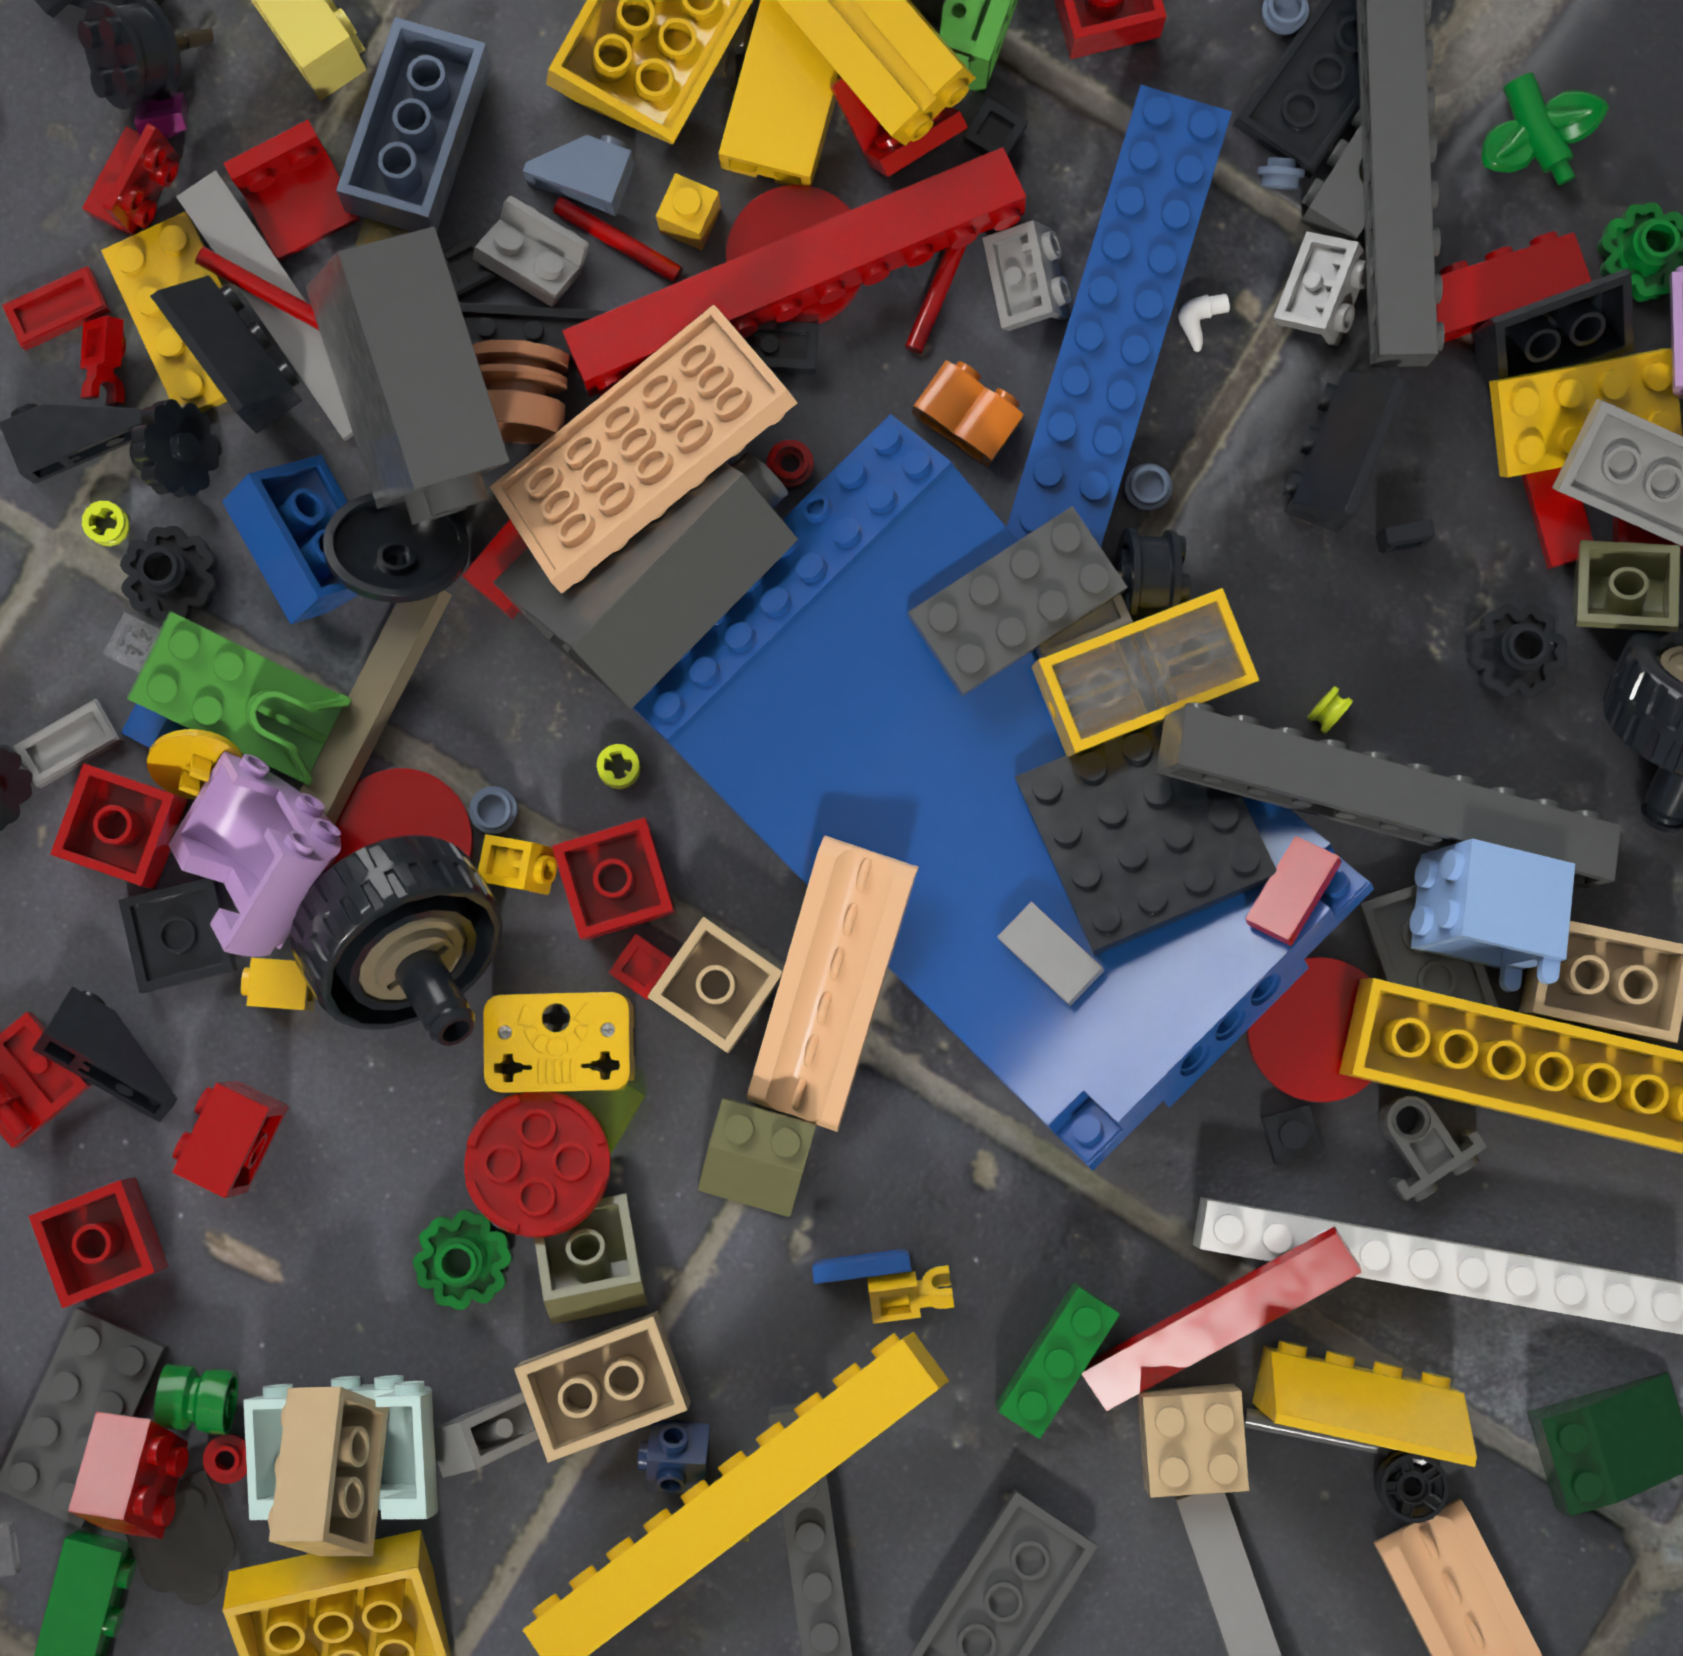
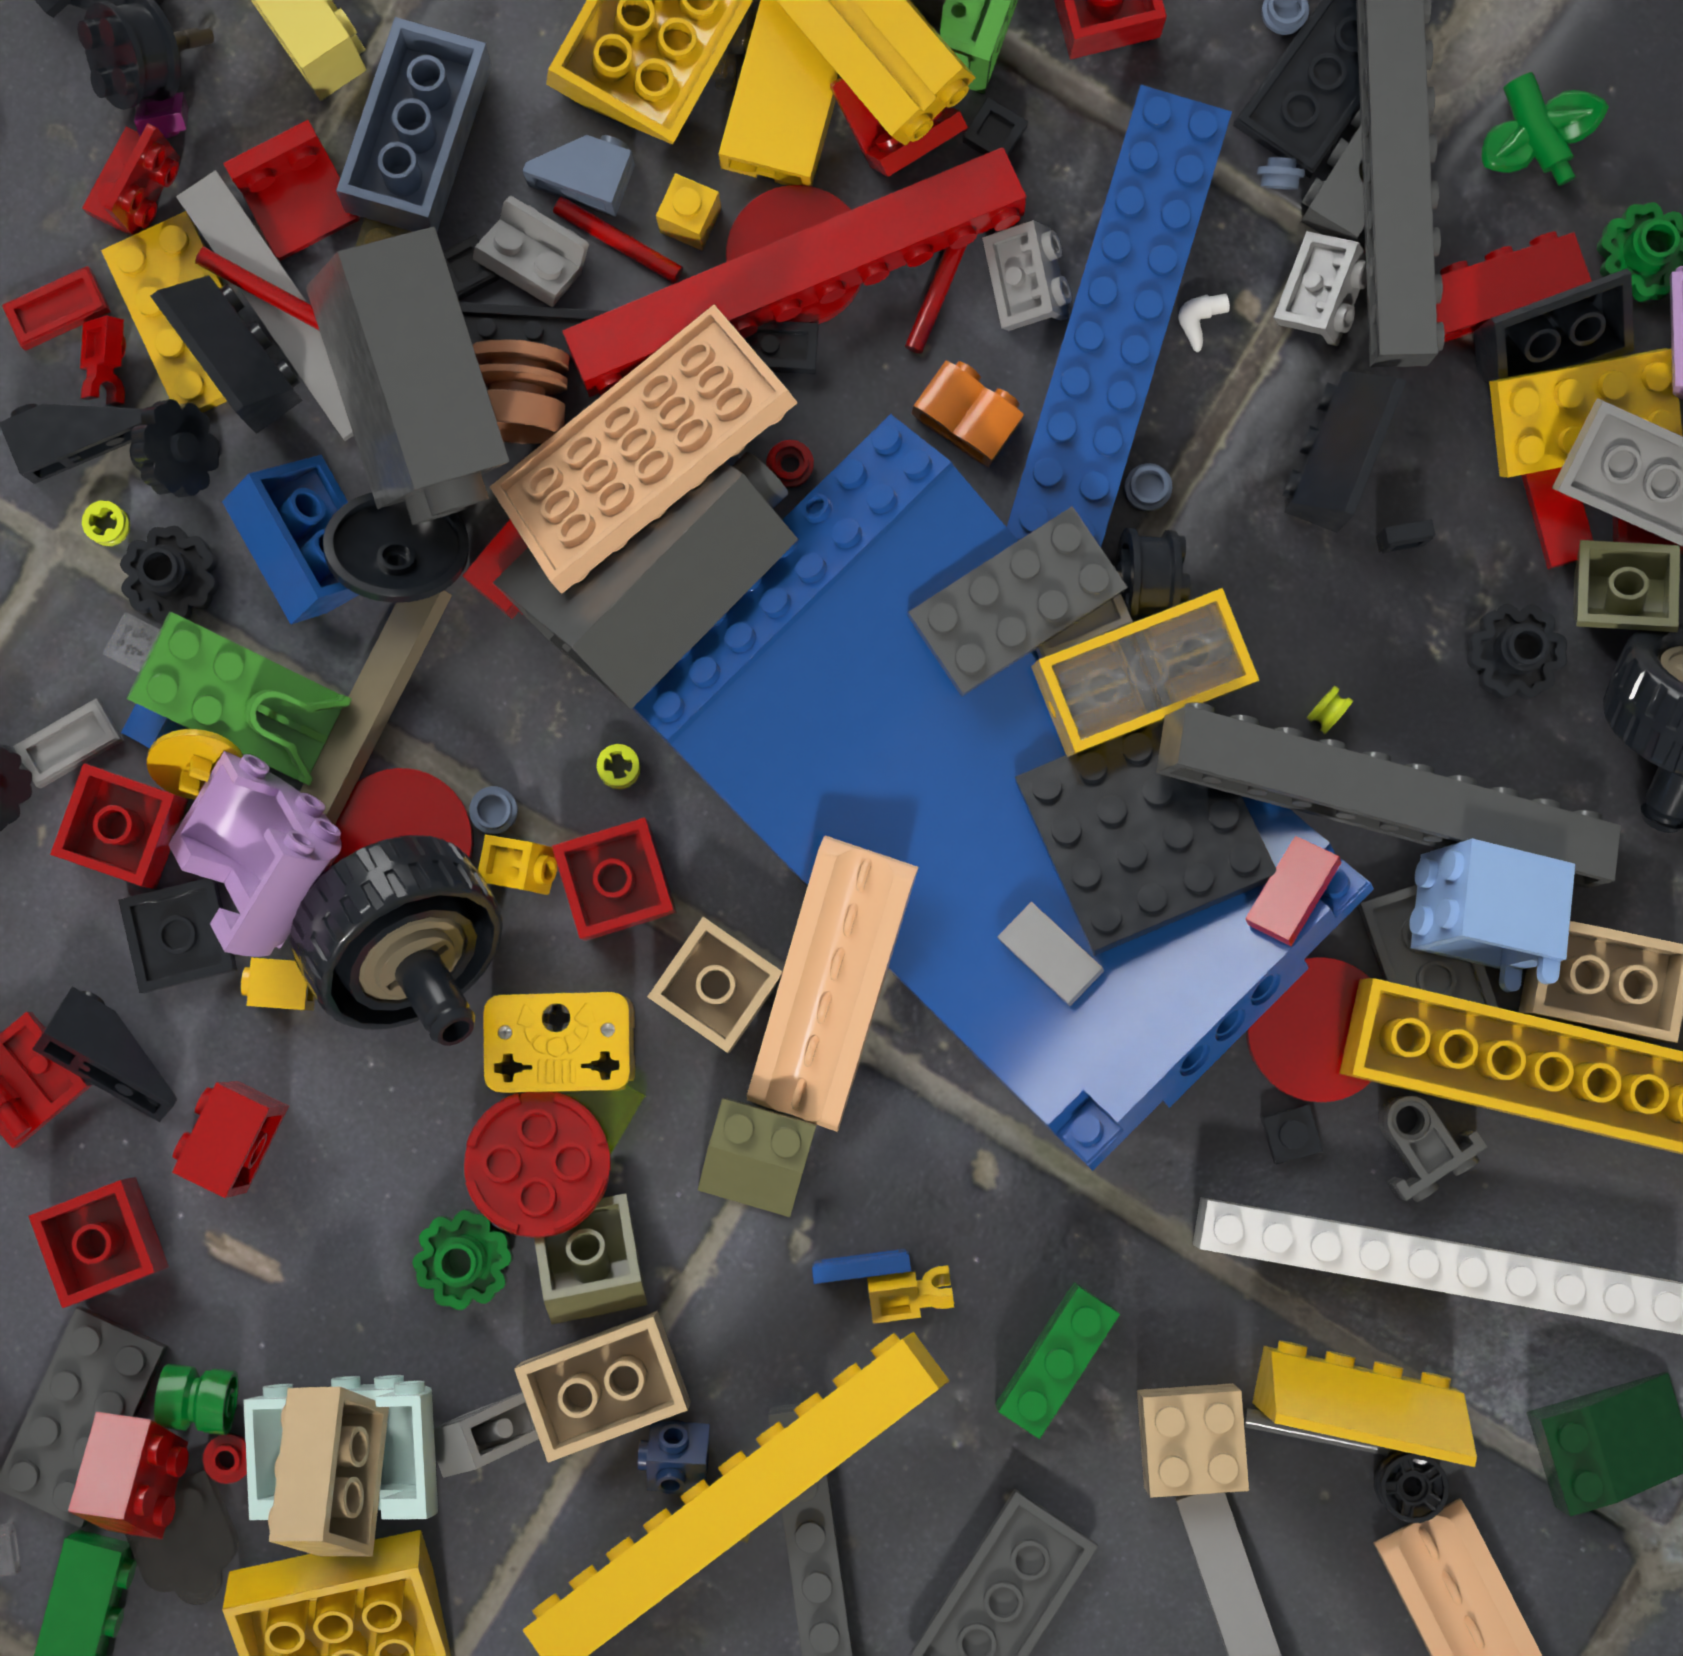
red plate [608,933,673,1001] -> none
tile [1082,1226,1362,1411] -> none

